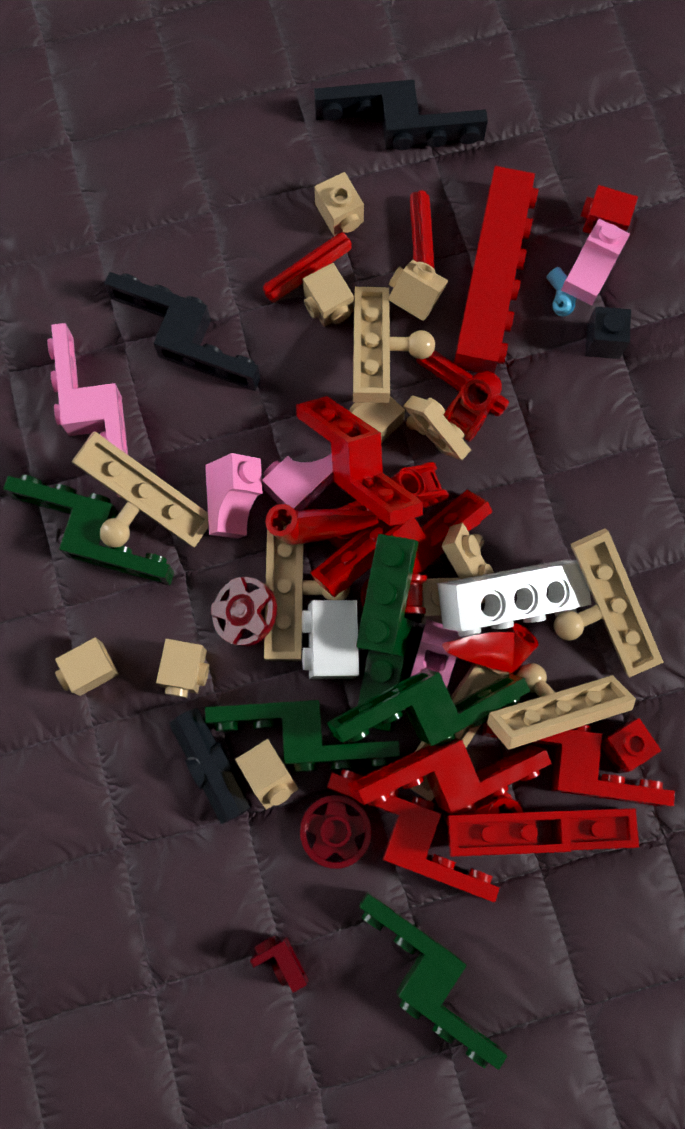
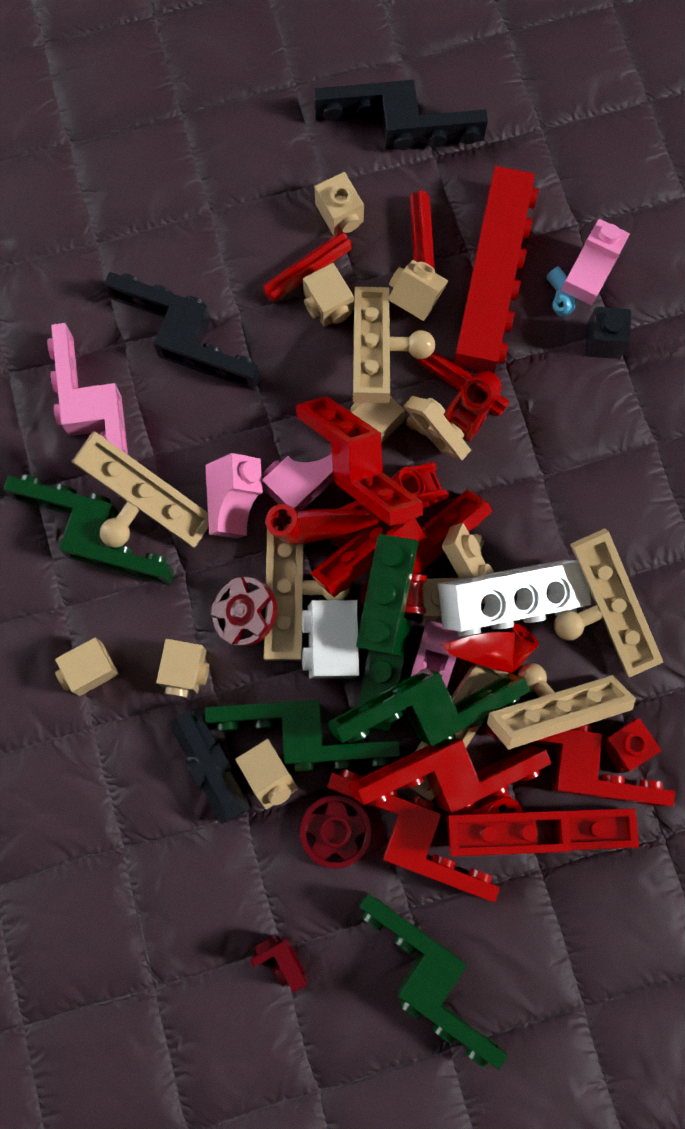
red brick [580,185,638,234] -> none

